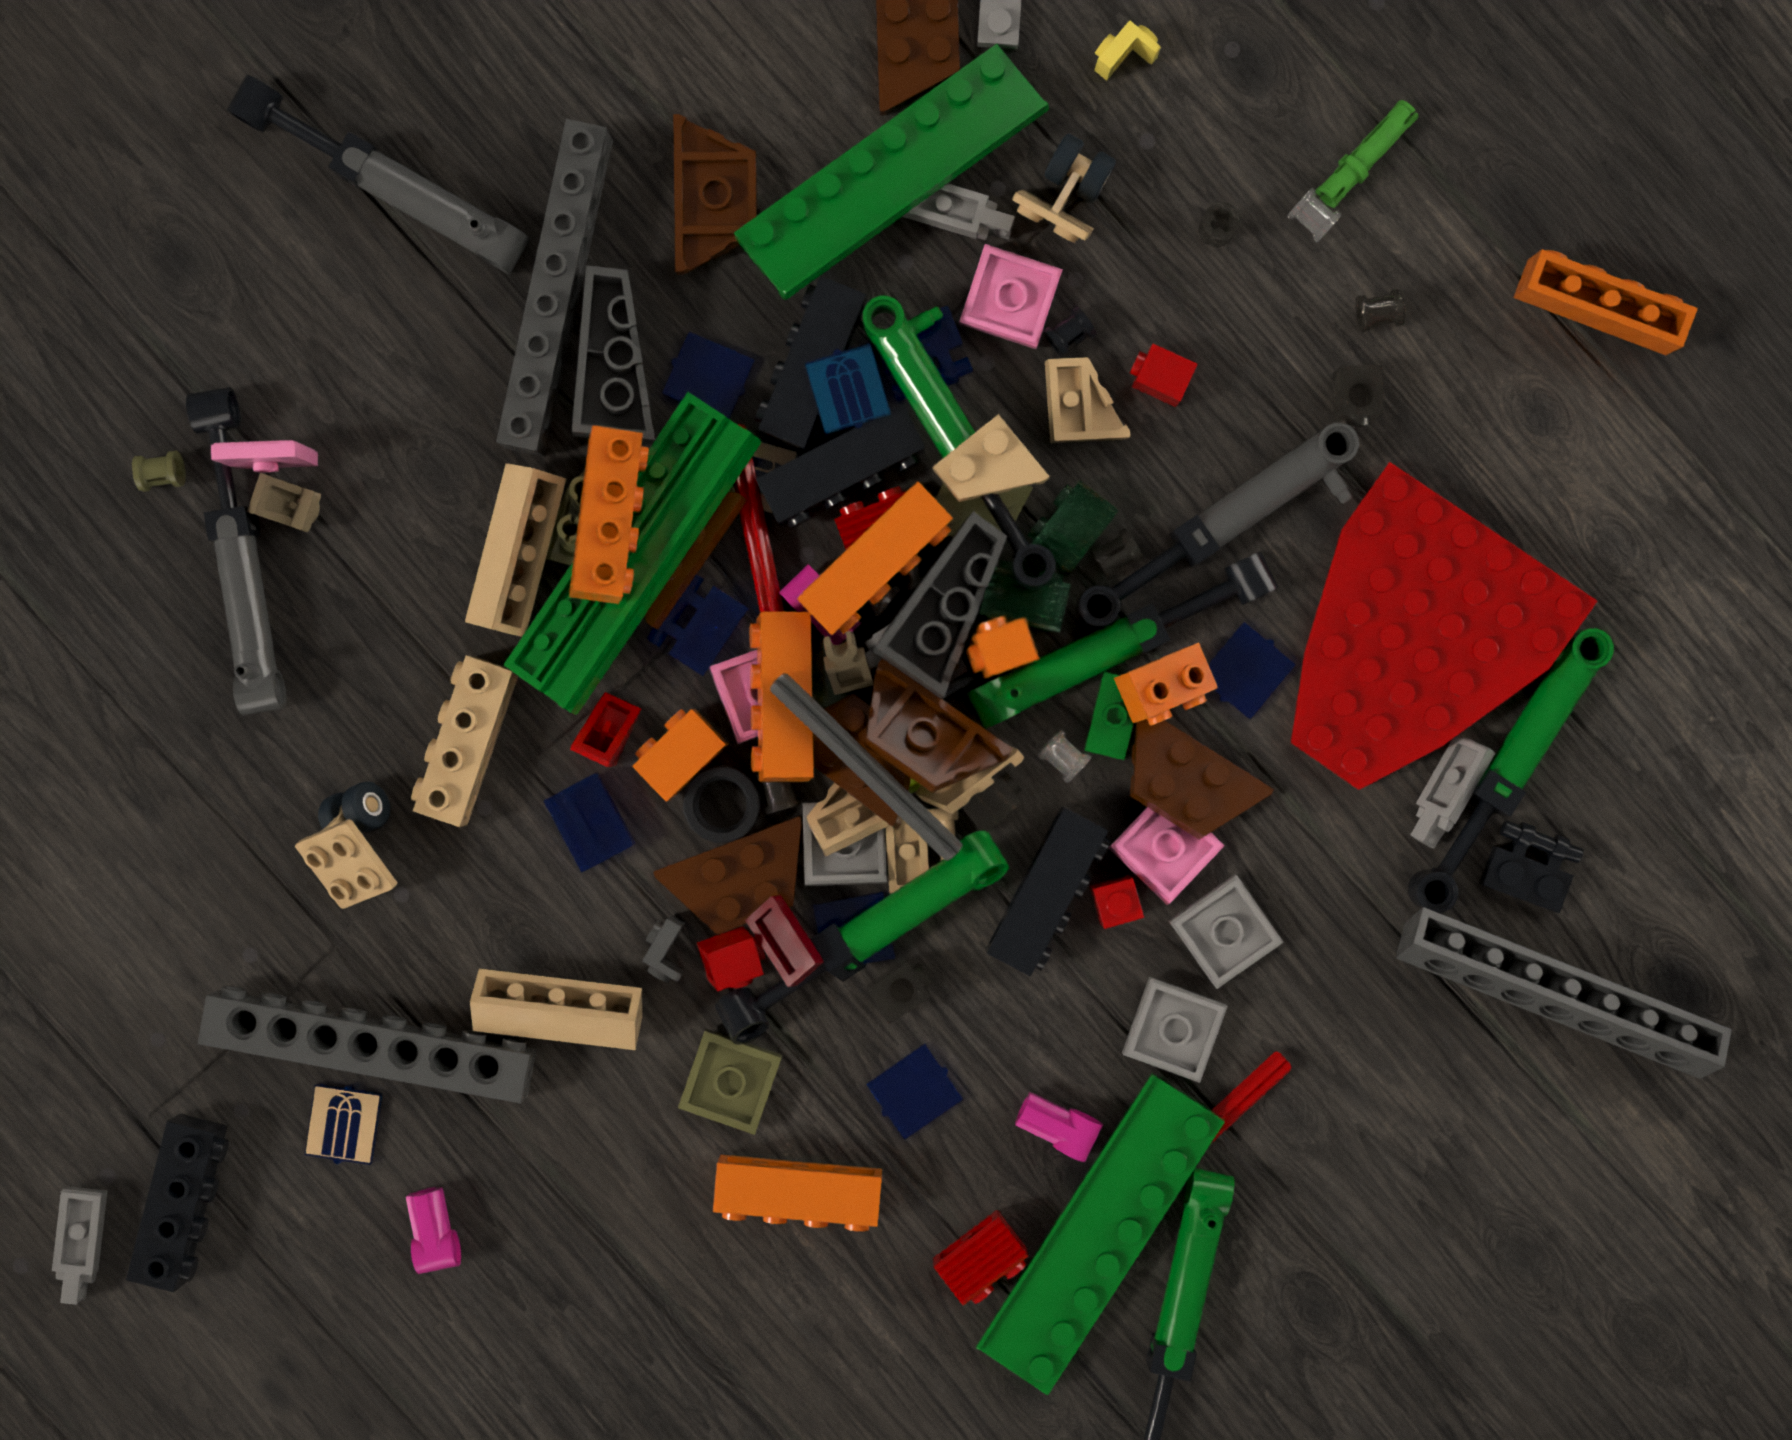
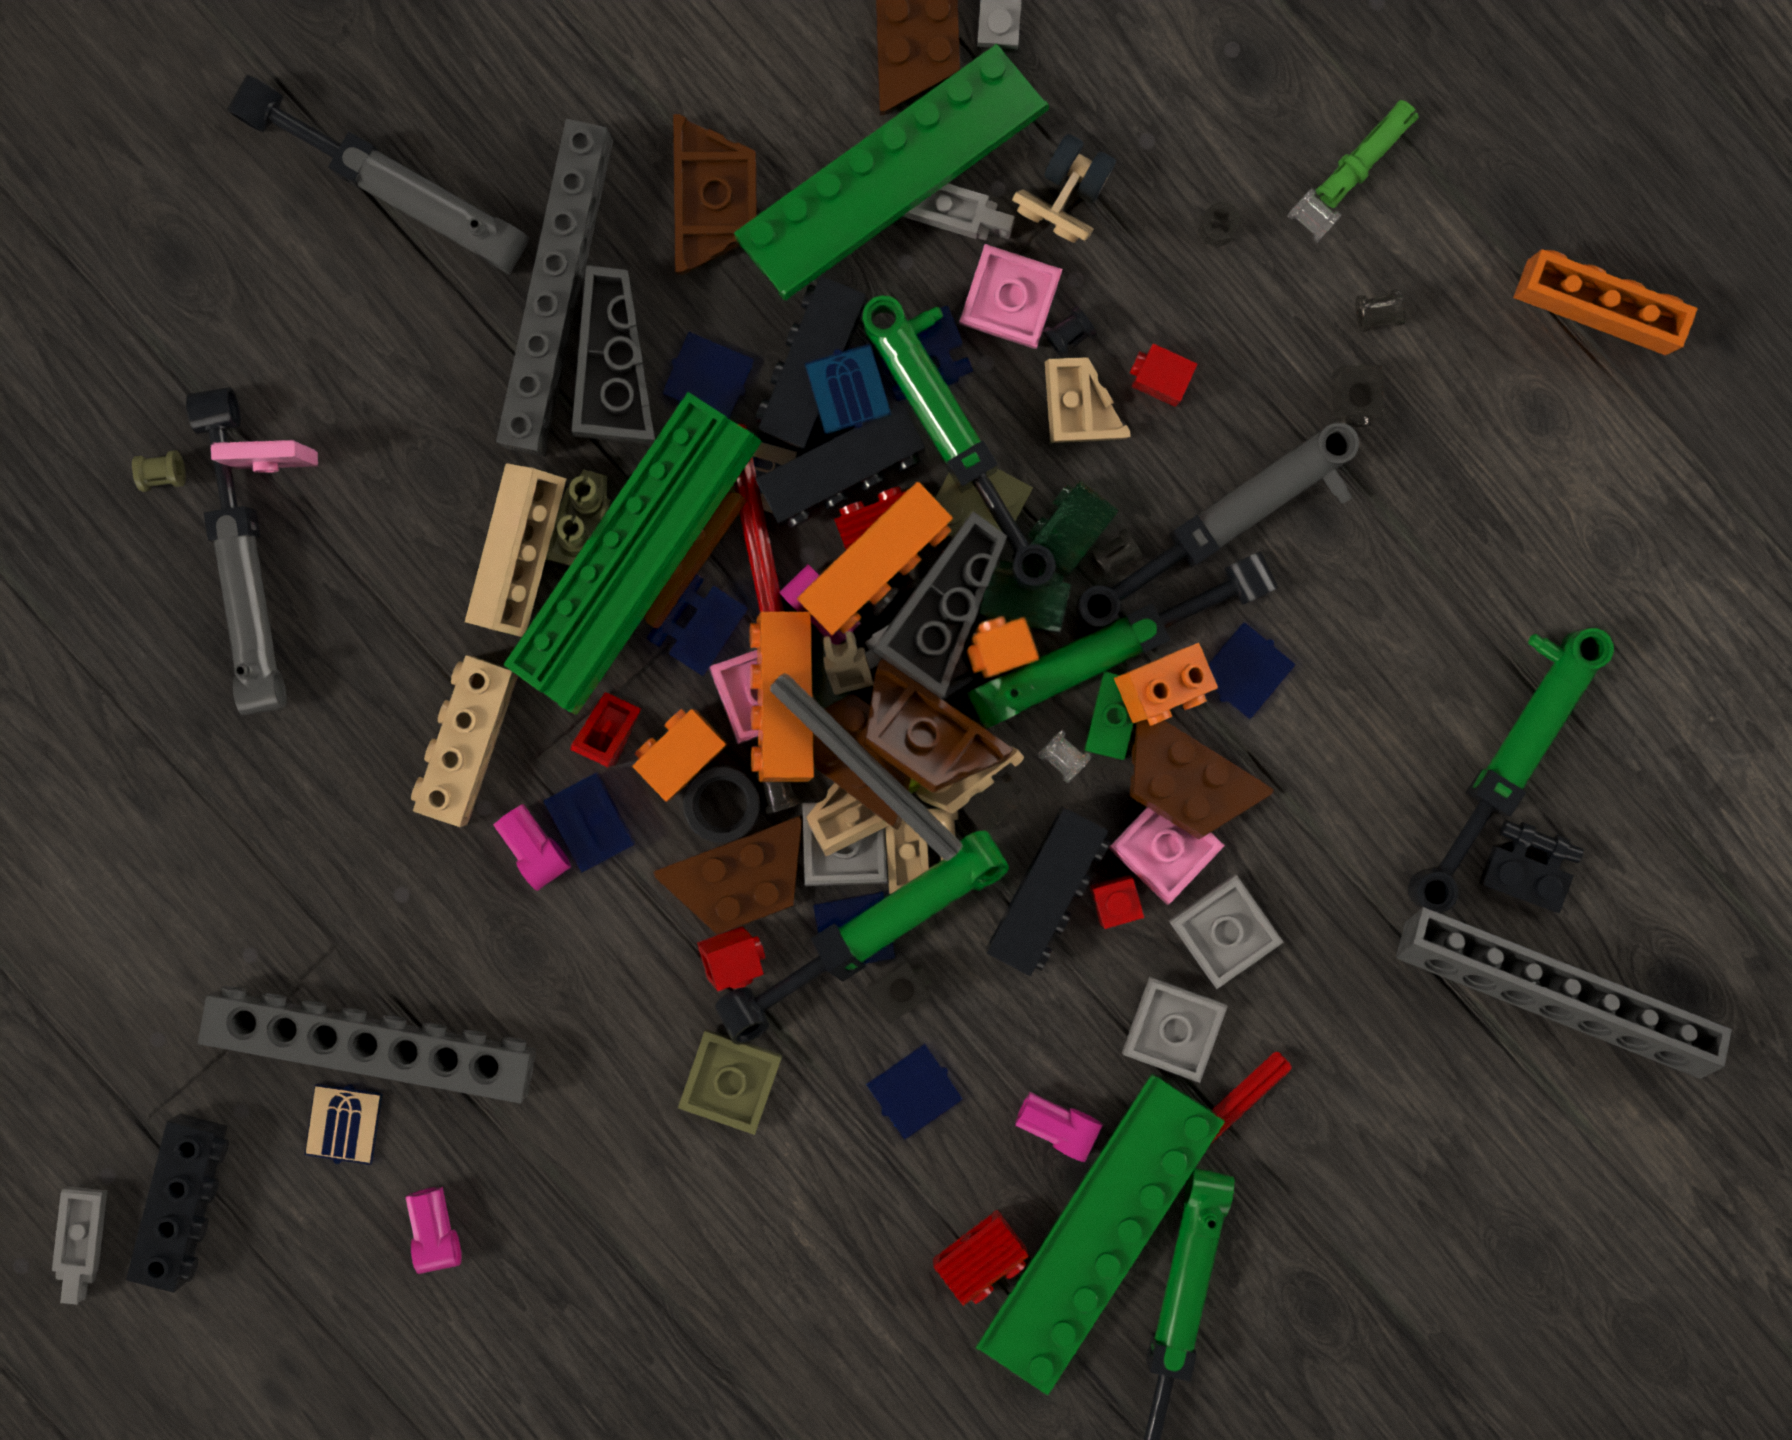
dark tan bracket [247,473,321,532] -> none
tan plate [295,782,397,909] -> none
tan brick [470,969,642,1050] -> none
orange brick [569,425,649,604] -> none
dark grey bracket [642,915,685,983] -> none
orange brick [713,1155,882,1232] -> none
dark red tile [745,895,824,987] -> none
tan wing [933,414,1050,502] -> none
light yellow bracket [1094,20,1161,81] -> none
red wing [1290,462,1598,790] -> none
light grey hinge [1410,734,1495,849] -> none
none -> dark pink piece [493,804,571,891]

